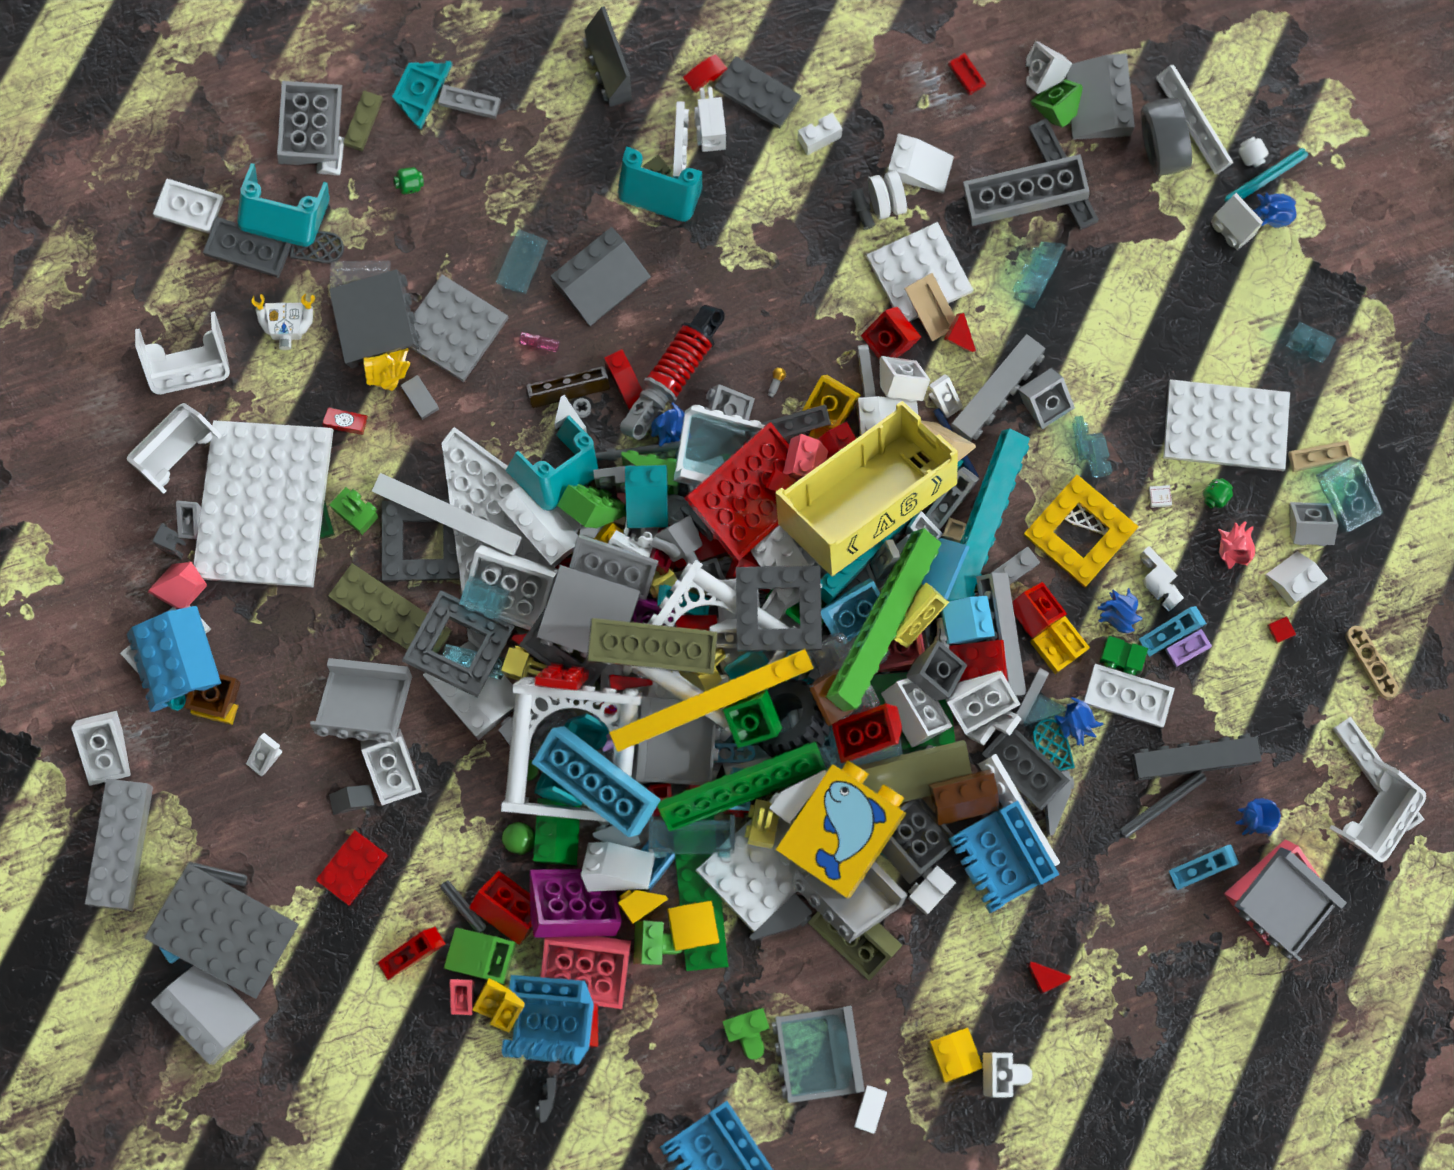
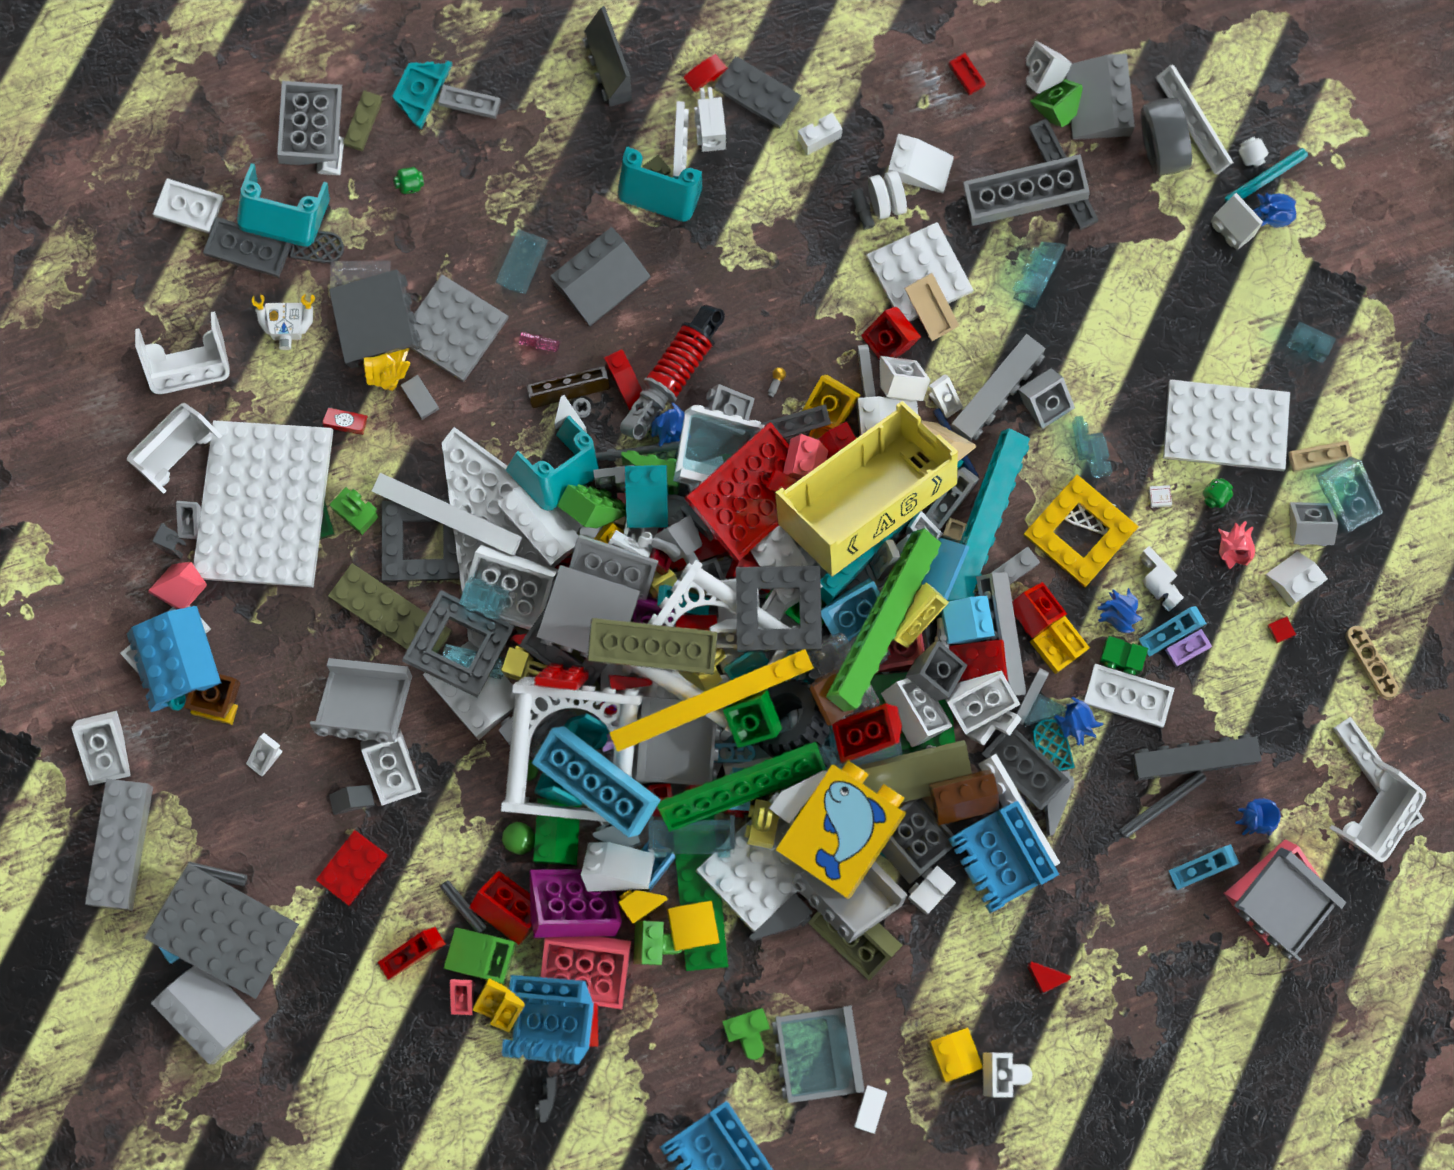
red slope [944,313,976,352] -> none

